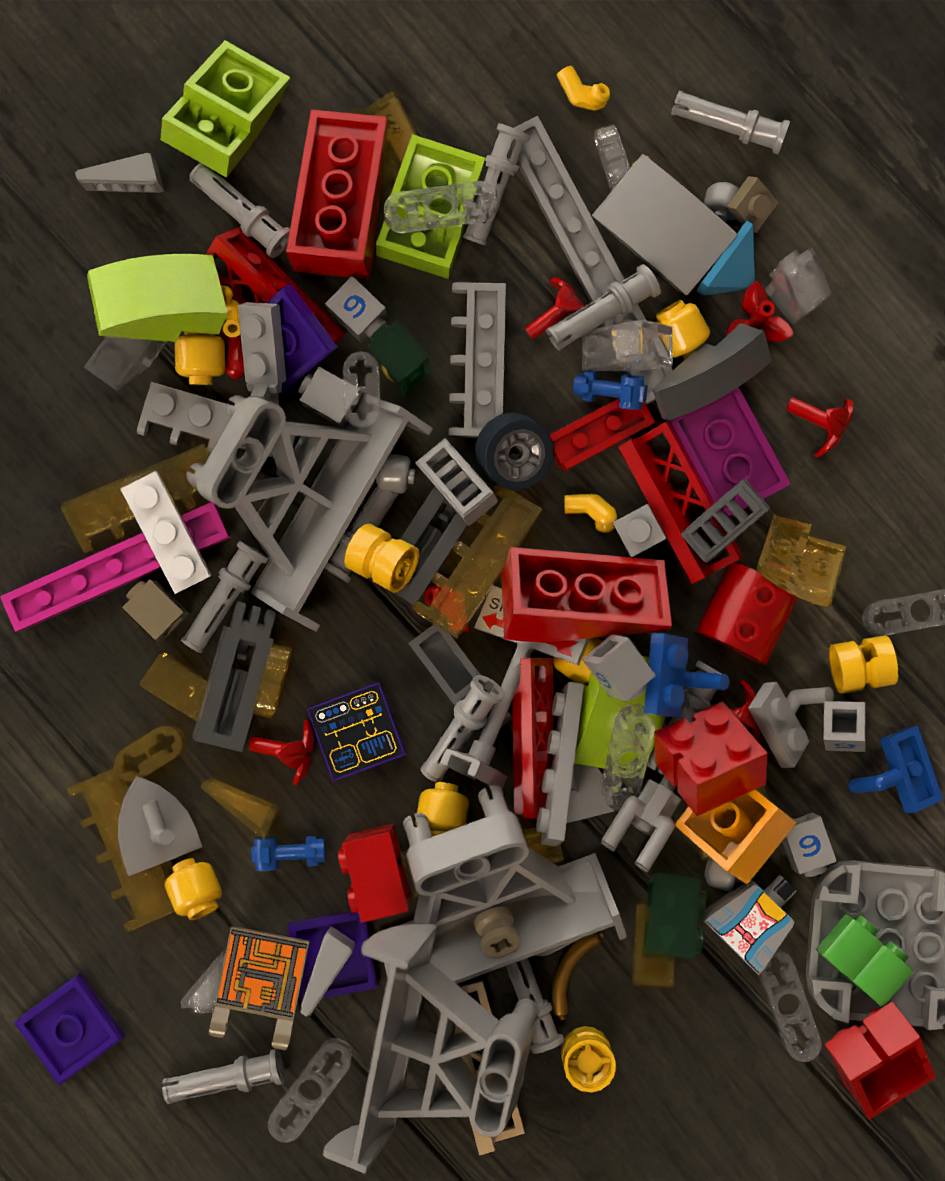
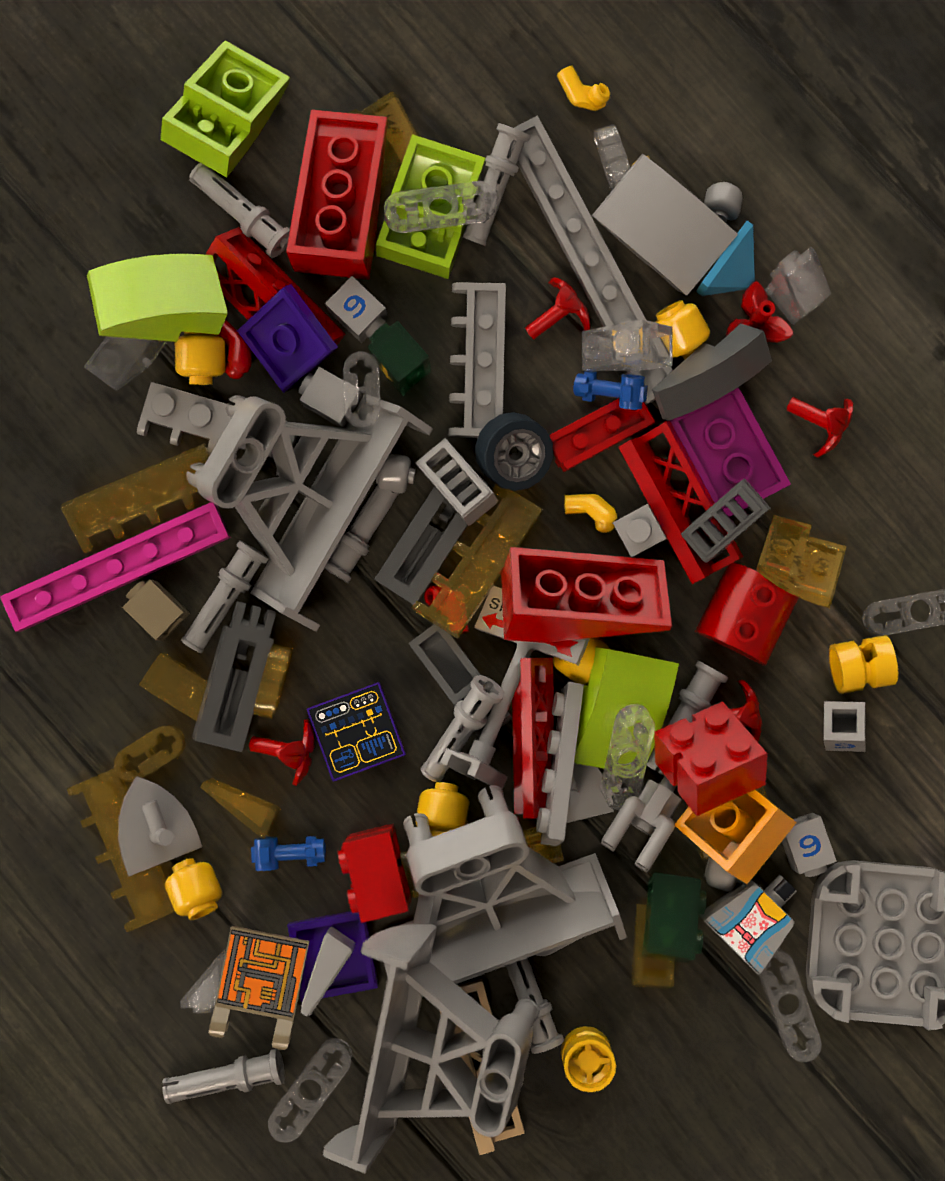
dark purple tile [14,973,125,1086] -> none
light grey slope [75,153,164,193] -> none
white plate [121,471,212,594] -> none
yellow arm [221,285,241,337] -> none
light grey hinge [238,302,286,405] -> none
yellow wheel [344,523,419,593] -> none
dark tan wheel [474,907,521,957] -> none
light grey pin [546,264,661,351] -> none
pearl gold piece [552,931,604,1020] -> none
light grey brick [582,634,656,702] -> none
blue plate [644,633,729,718] -> none
light grey pin [671,90,790,155] -> none
dark tan plate [726,176,778,233] -> none
light grey plate [748,682,834,768] -> none
bright green brick [816,914,913,1008] -> none
red piece [825,1002,936,1120] -> none
blue plate [848,726,943,813] -> none

